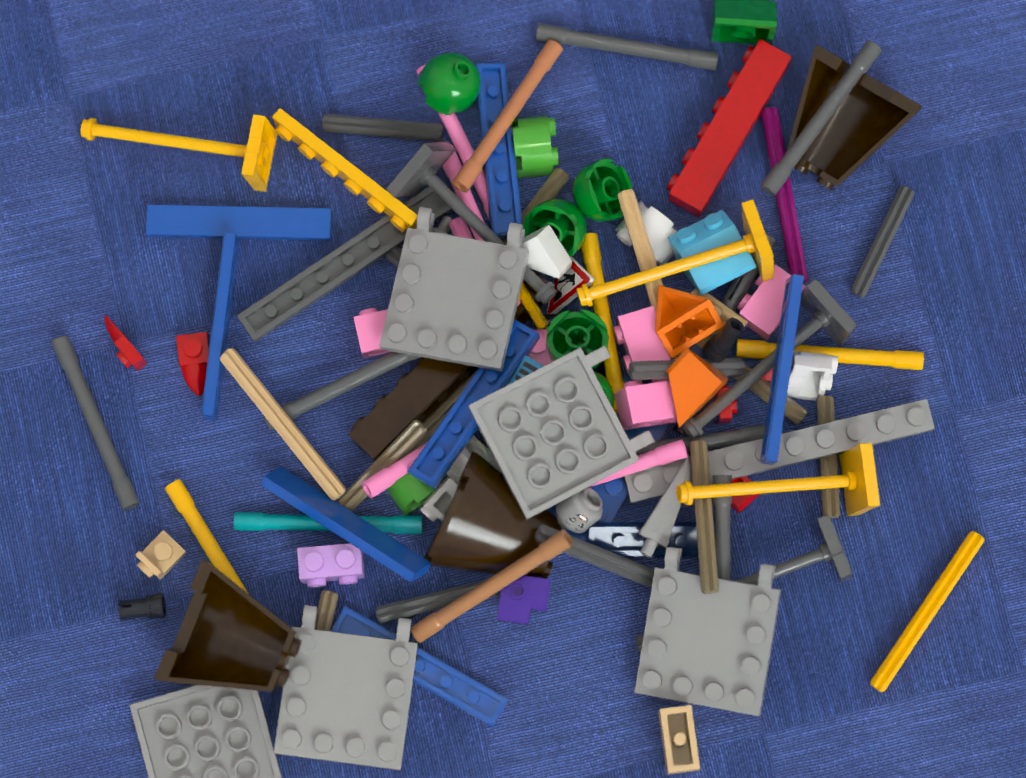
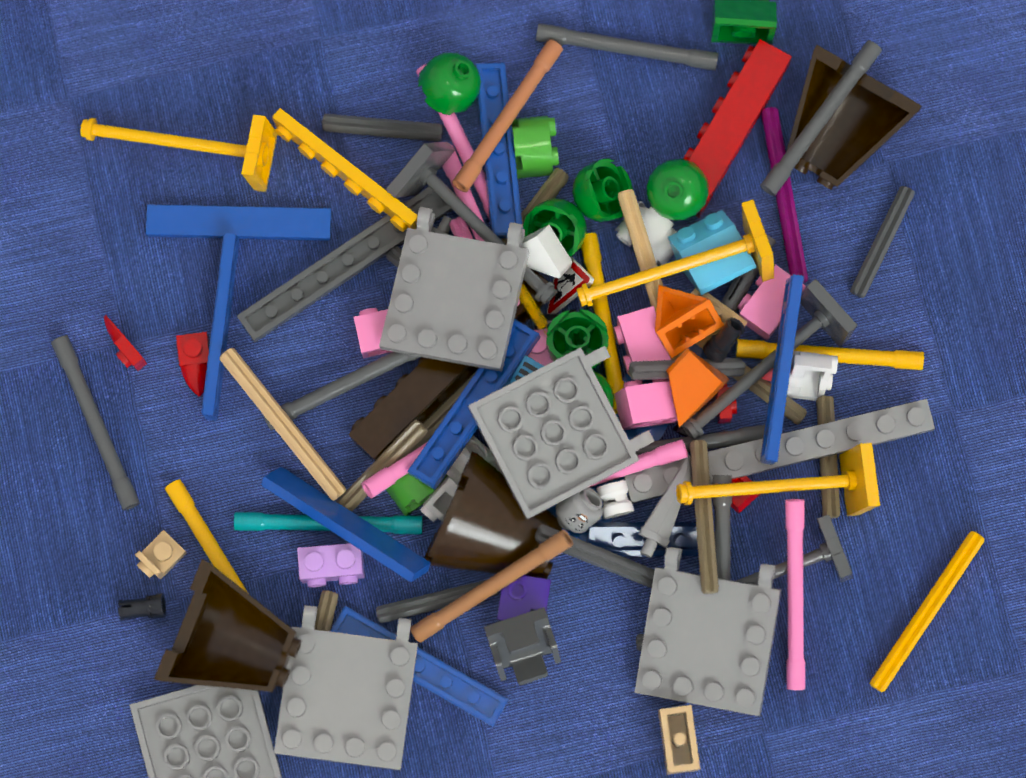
none -> dark grey panel [484,607,561,685]
none -> white wheel [596,480,634,519]
none -> green cylinder [647,159,709,221]
none -> bright pink piece [785,499,805,690]

